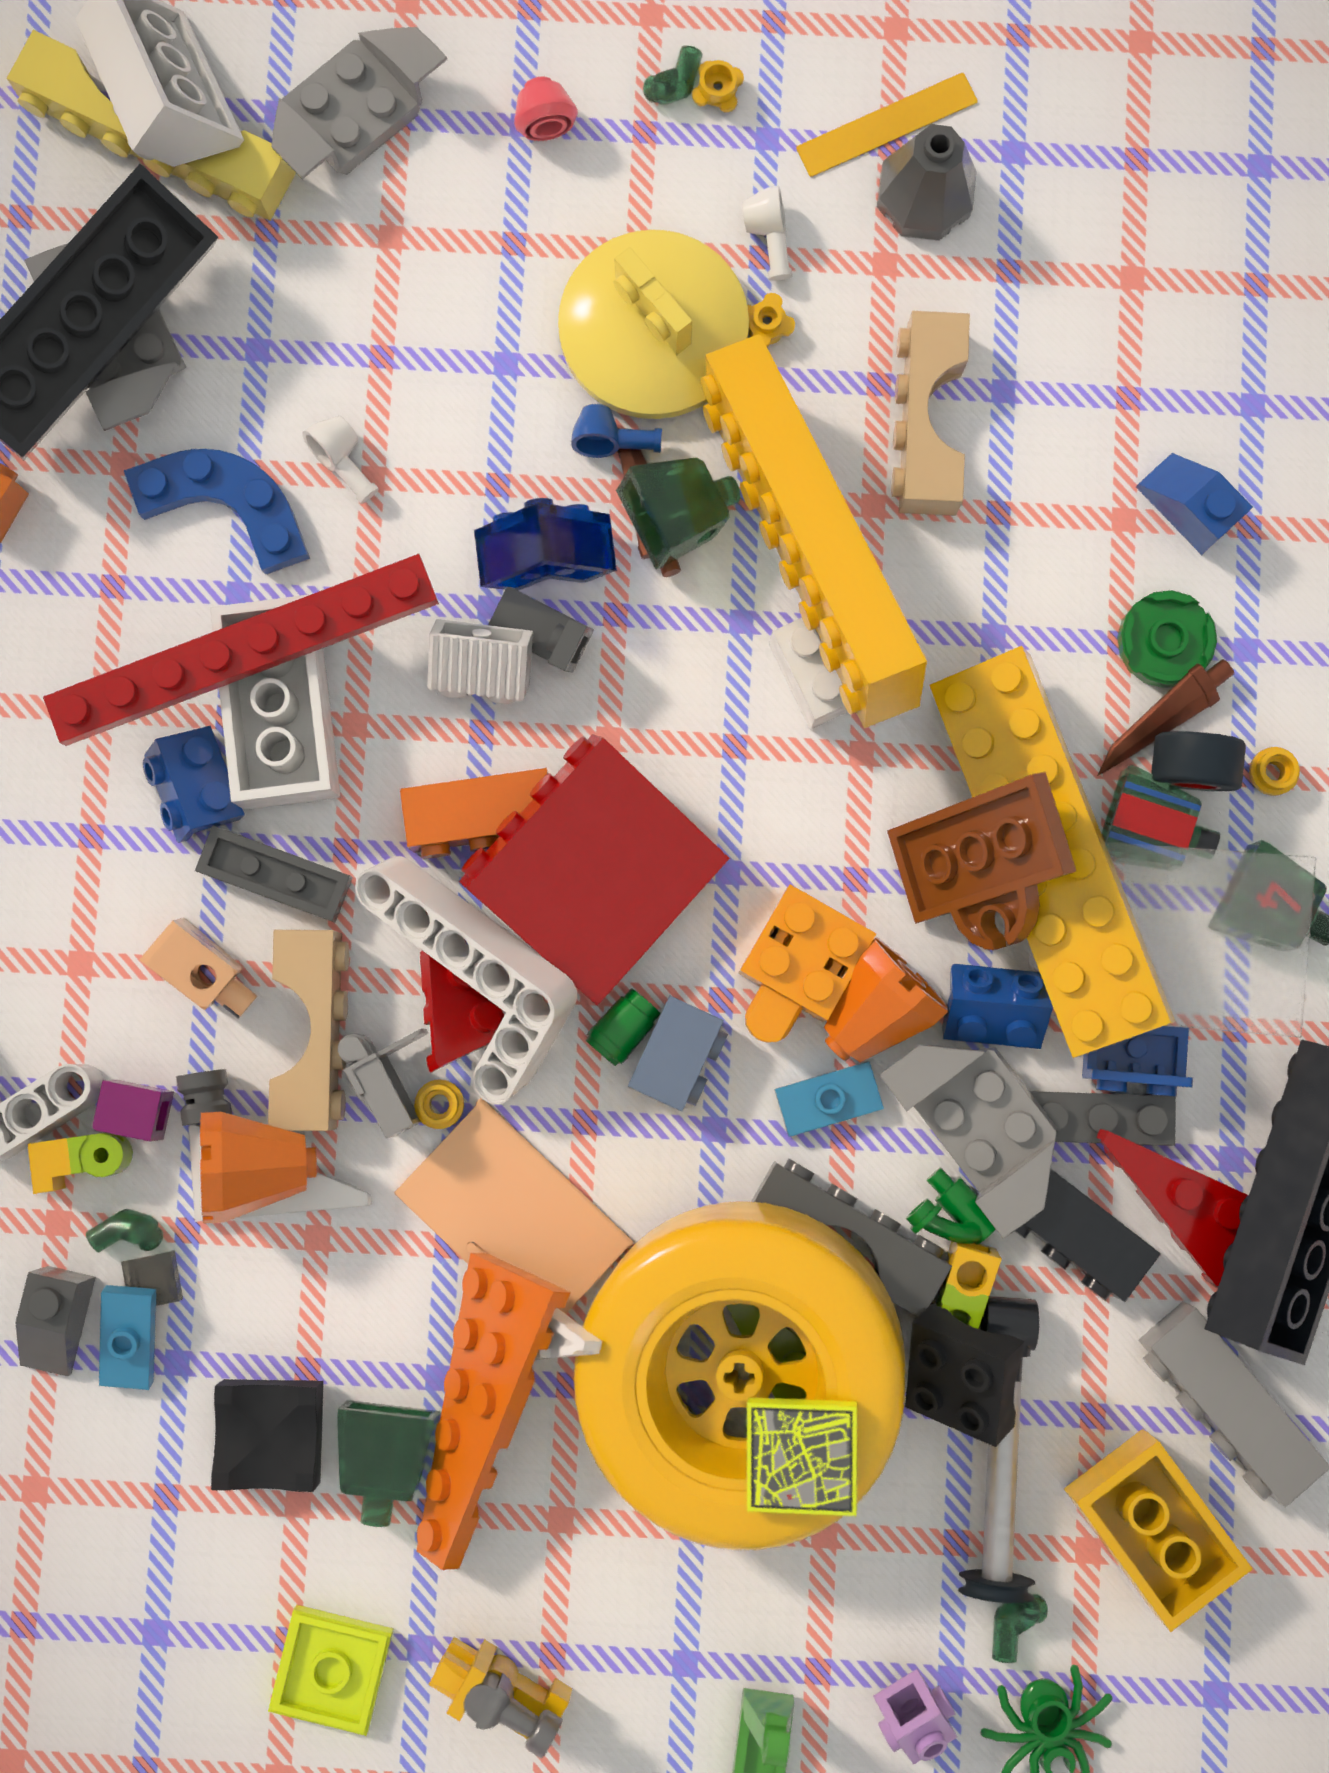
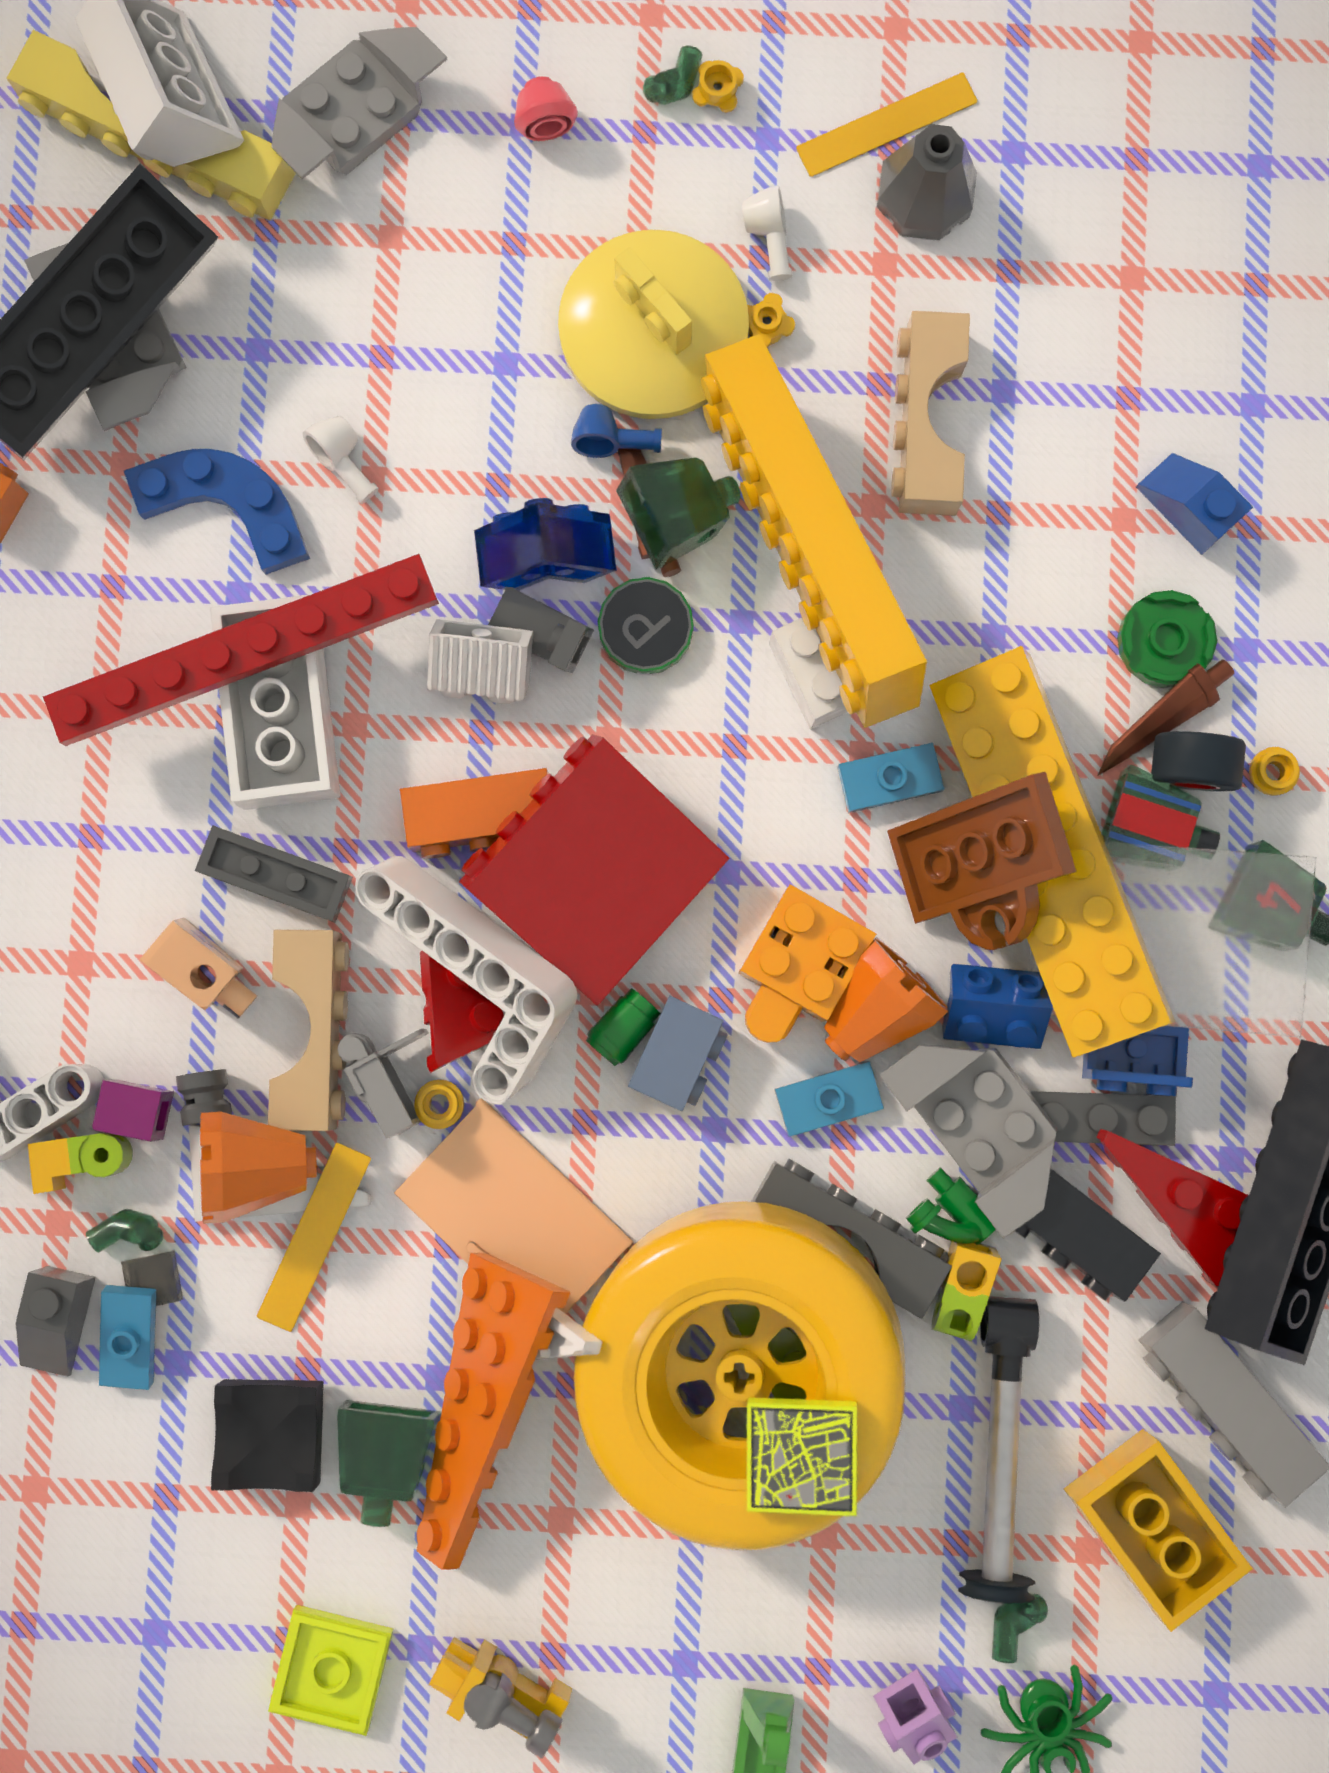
blue bracket [143,726,245,843] -> none
black brick [905,1304,1024,1447] -> none
none -> yellow sticker [257,1143,371,1332]
none -> black tile [597,577,694,674]
none -> dark azure plate [837,743,944,813]

